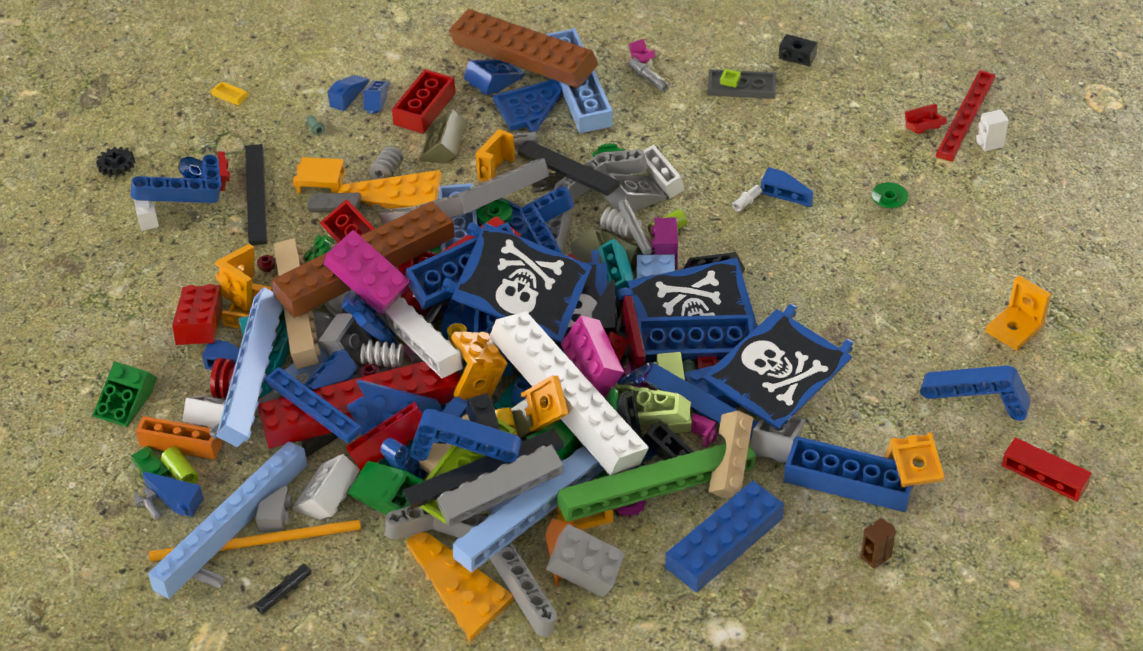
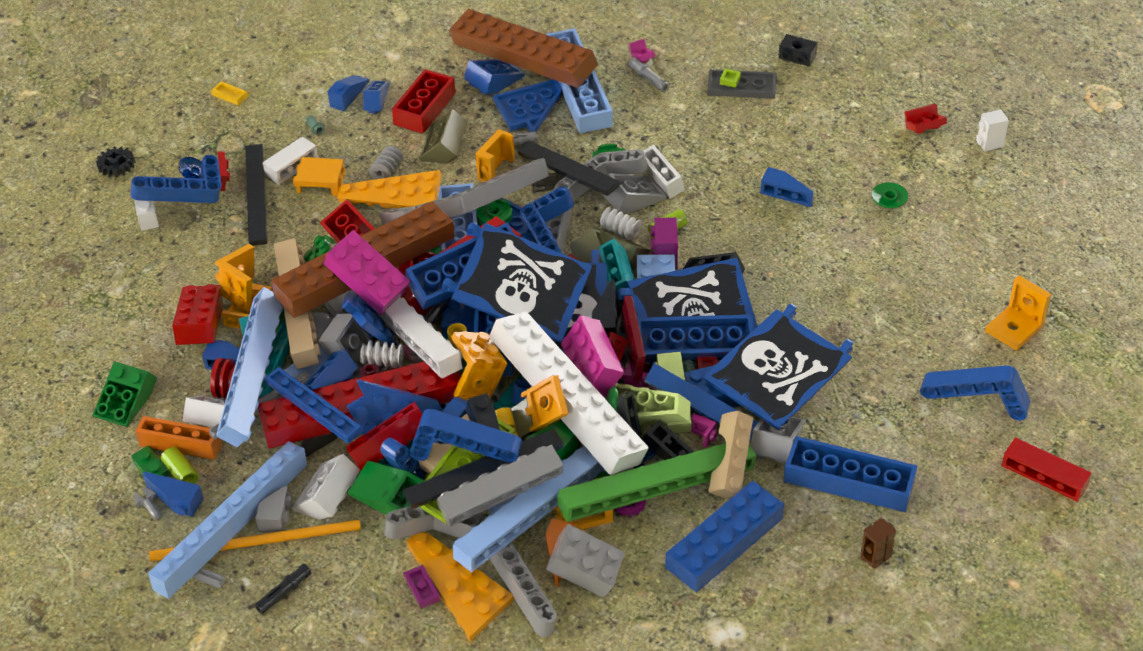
dark red plate [257,255,275,272] -> none
flat silver tile [307,193,362,212] -> none
clear blue dish [617,362,653,386] -> none
light grey axle [618,199,652,255] -> none
white axle [732,185,762,212] -> none
light orange bracket [884,432,945,487] -> none
red tile [936,70,996,162] -> none
none -> white brick [262,136,318,185]
none -> magenta plate [403,565,440,609]

